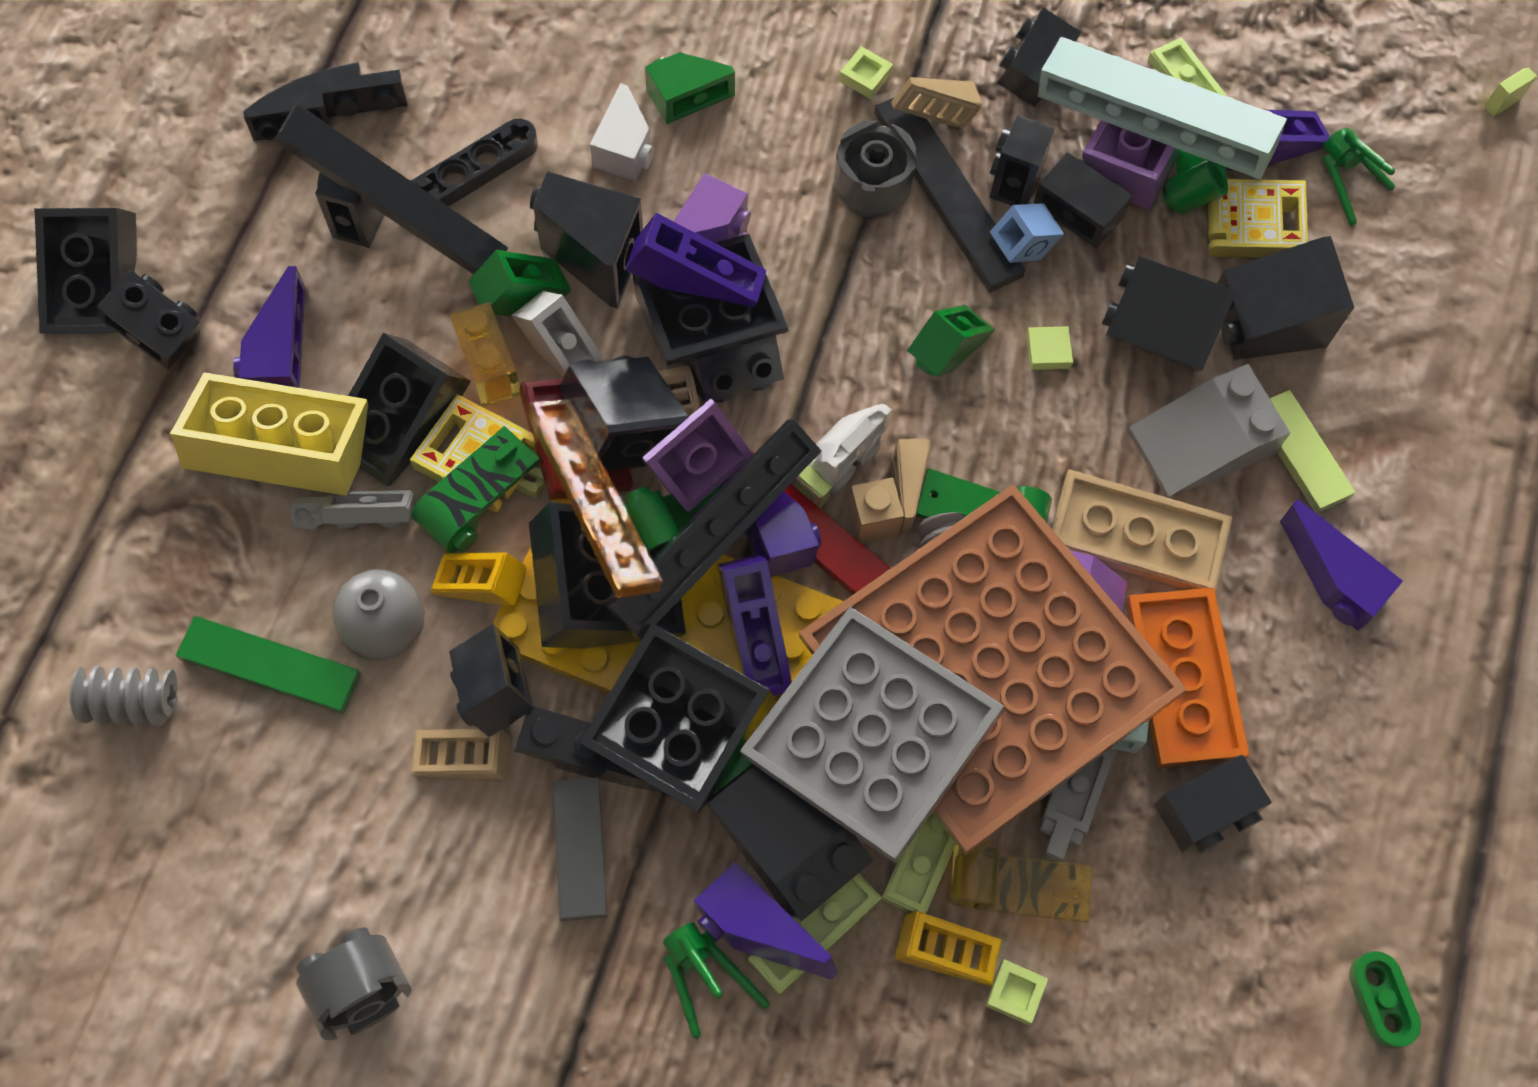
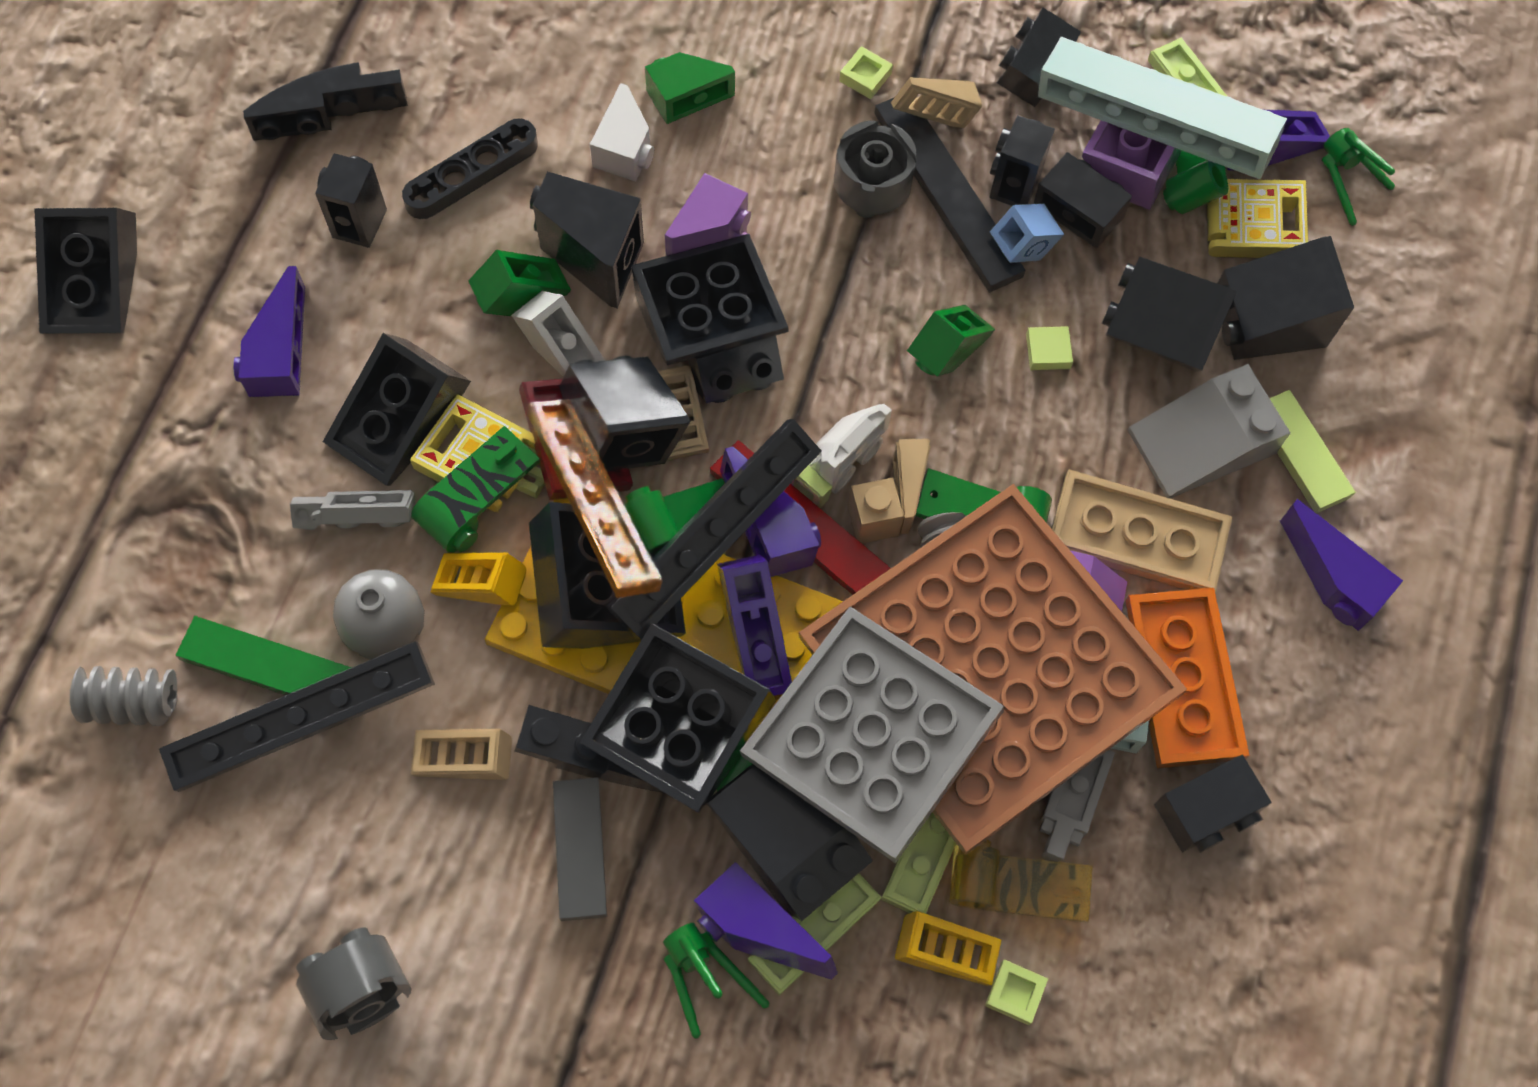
black brick [97,269,201,370] -> none
light yellow slope [170,373,368,496] -> none
black tile [273,104,508,275] -> none
black brick [449,624,534,737] -> none
clear yellow brick [450,302,520,407] -> none
dark purple slope [625,213,767,307] -> none
medium lavender slope [642,399,753,513] -> none
green plate [1349,951,1421,1049] -> none
yellowish green tile [1485,67,1537,117] -> none
none -> black plate [159,641,435,792]

